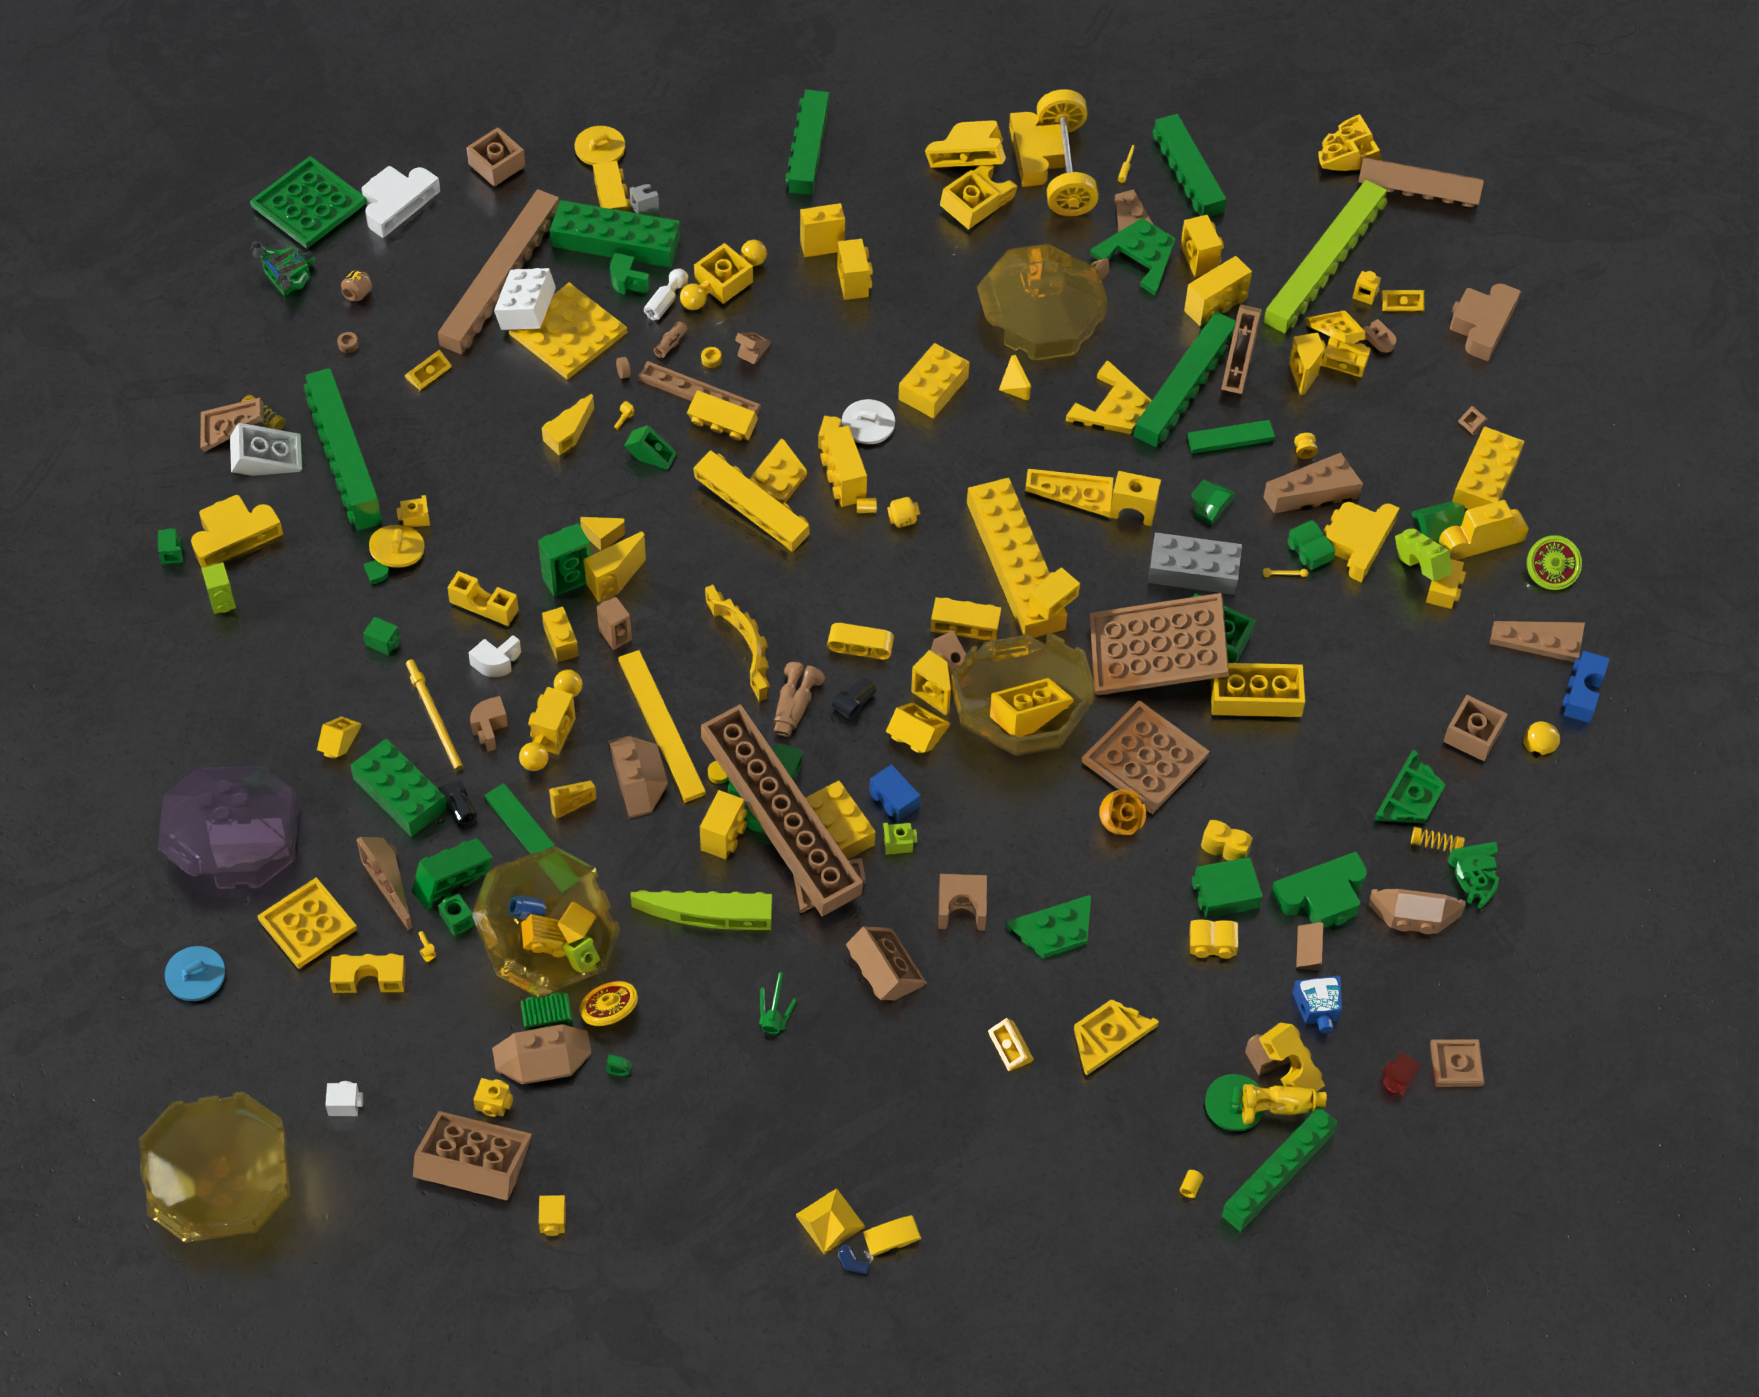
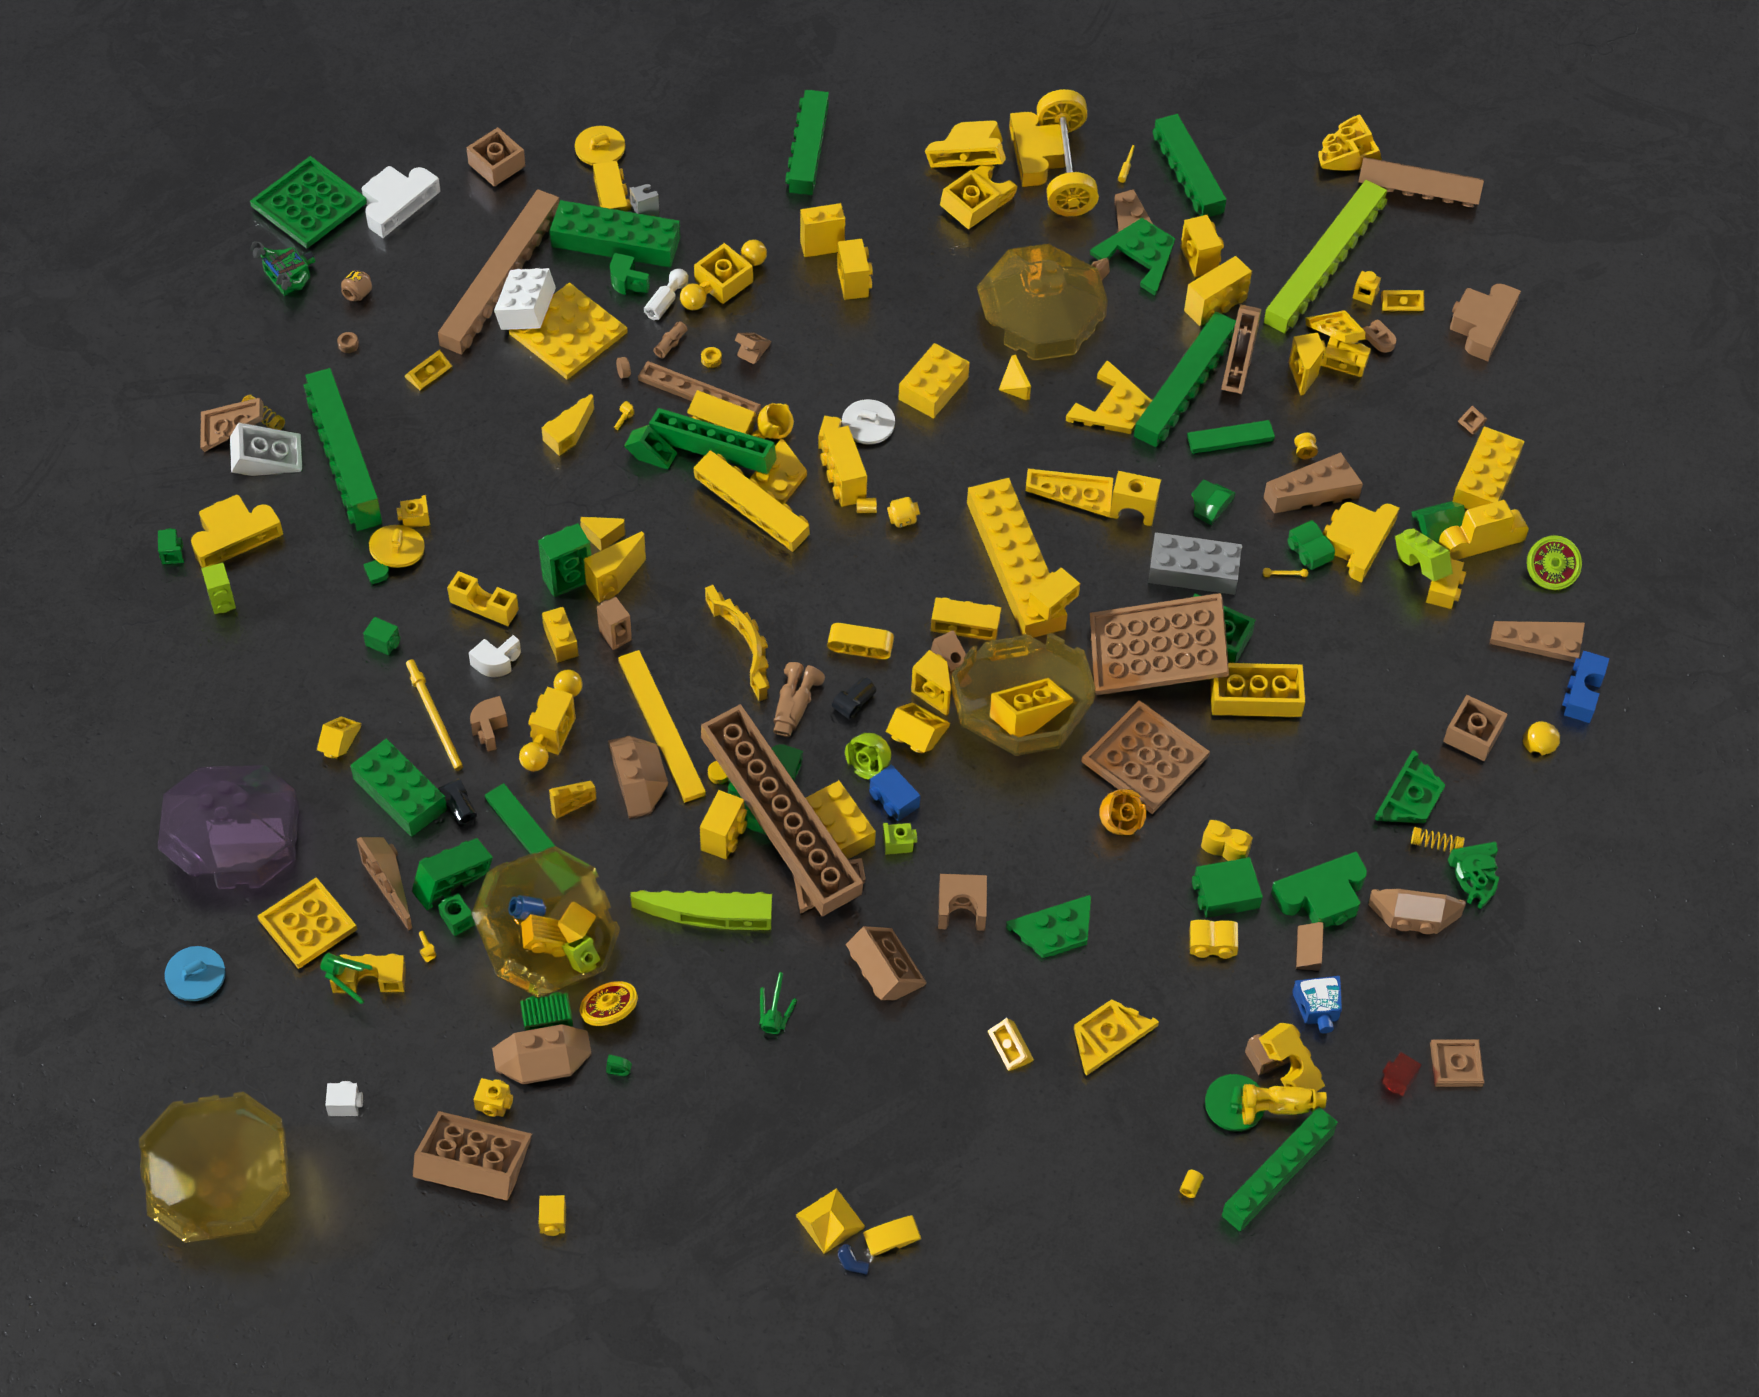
none -> green plant [320,953,373,1004]
none -> green brick [649,408,777,474]
none -> yellow hair [751,403,794,439]
none -> lime cylinder [845,733,891,779]

